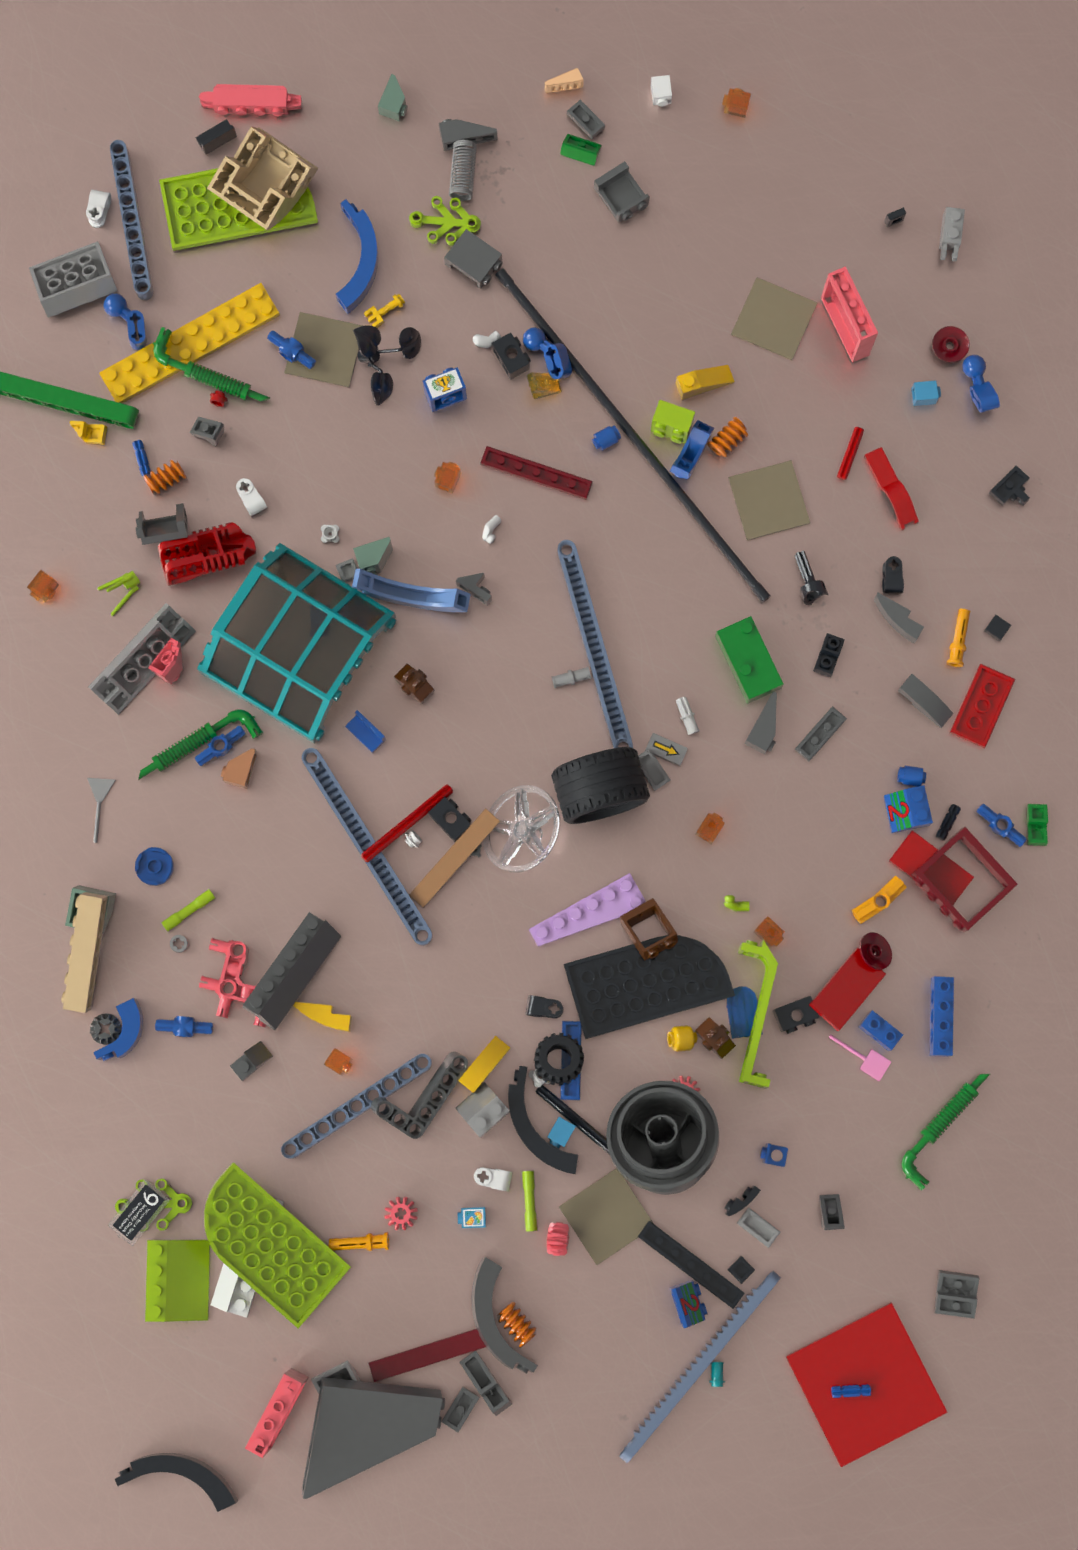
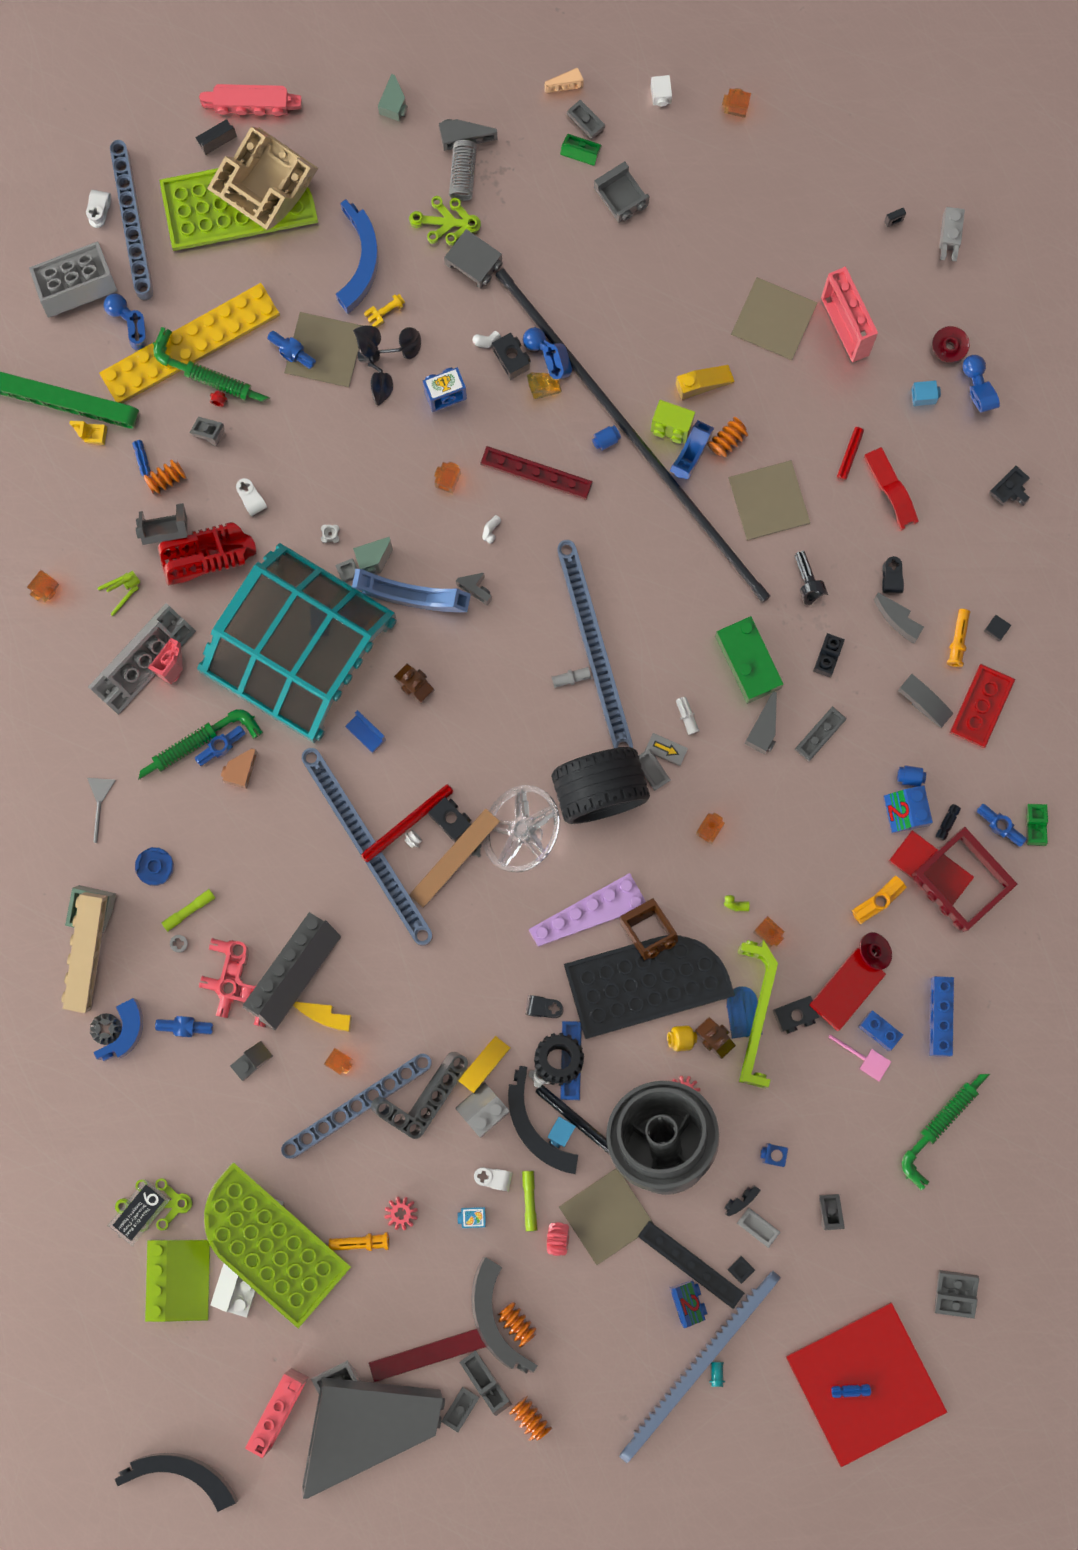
none -> orange piece [509,1396,552,1441]

